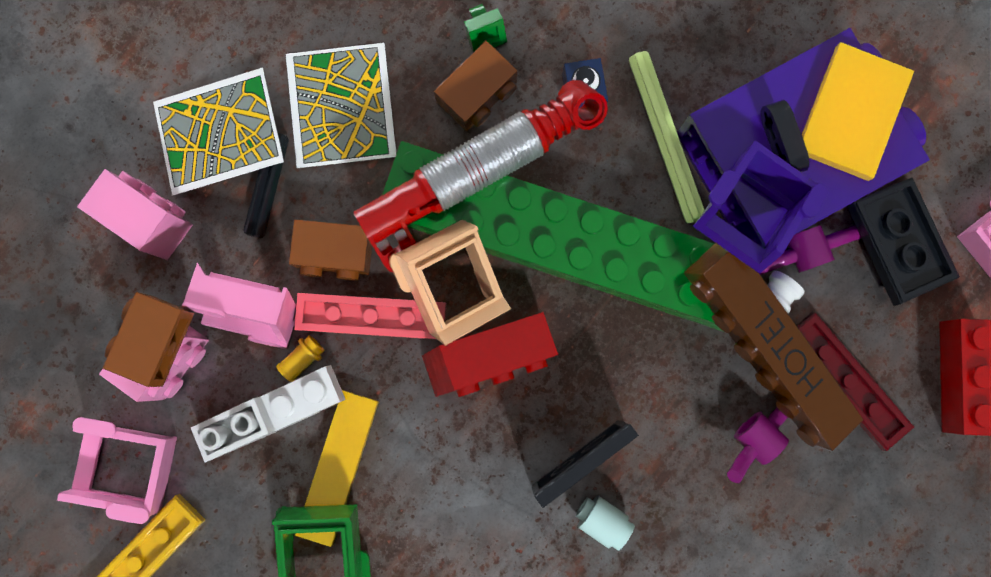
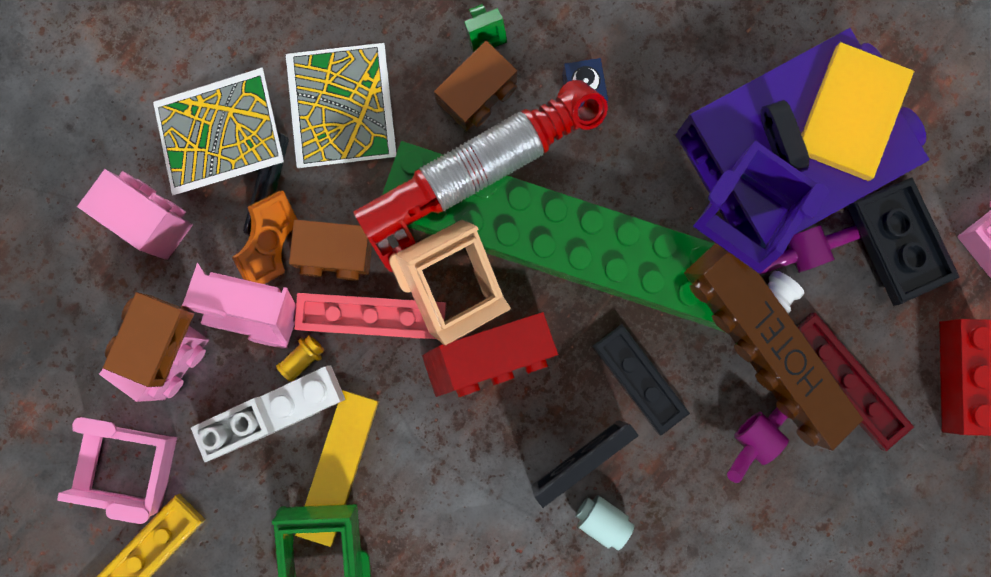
yellowish green axle [629,51,705,223] -> none
none -> orange tile [232,191,298,284]
none -> black tile [591,324,690,436]

